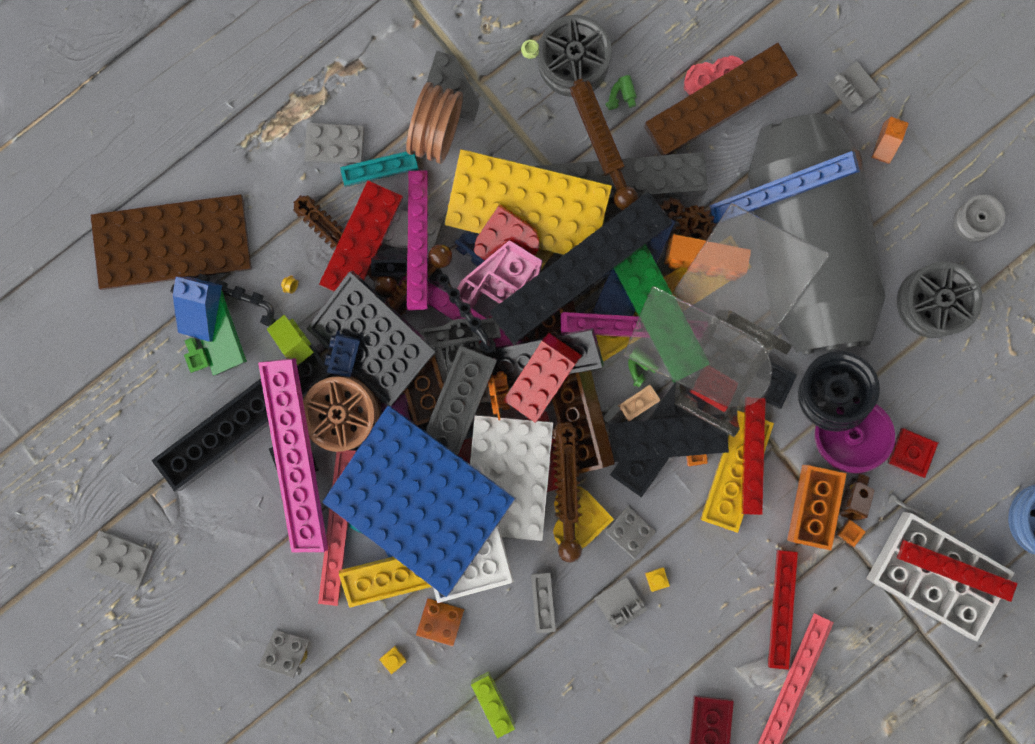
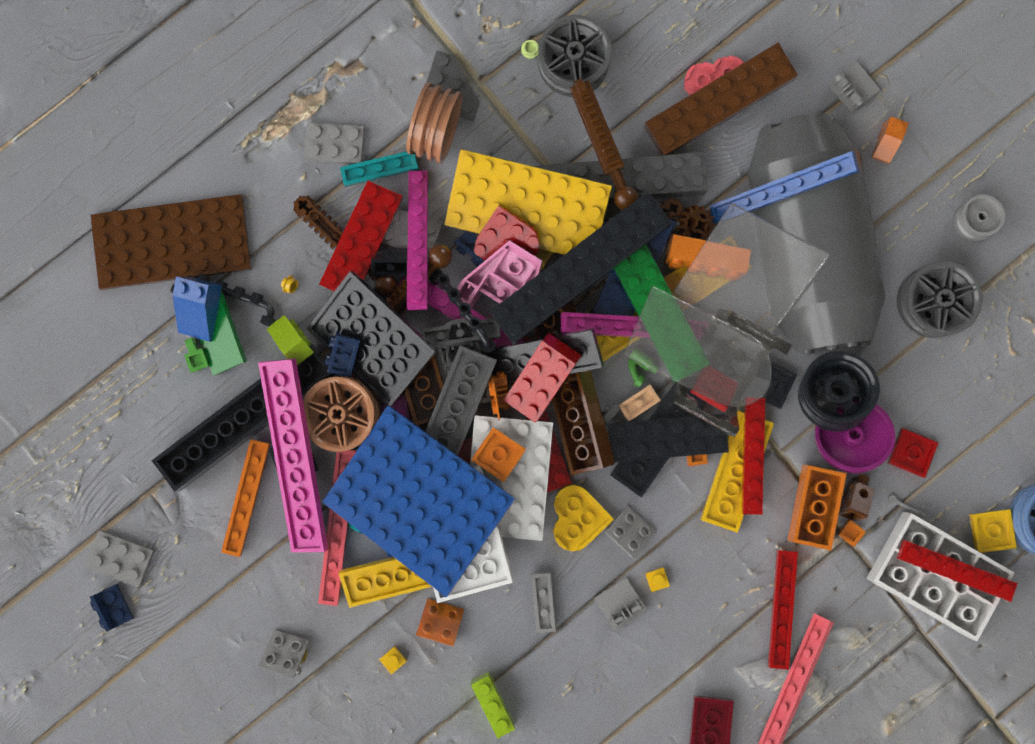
reddish brown gear [552,422,583,563] -> none
bright green plant [605,75,637,110] -> none
none -> dark blue bracket [90,583,134,632]
none -> orange plate [221,439,271,557]
none -> orange plate [471,427,526,482]
none -> yellow plate [969,509,1017,553]

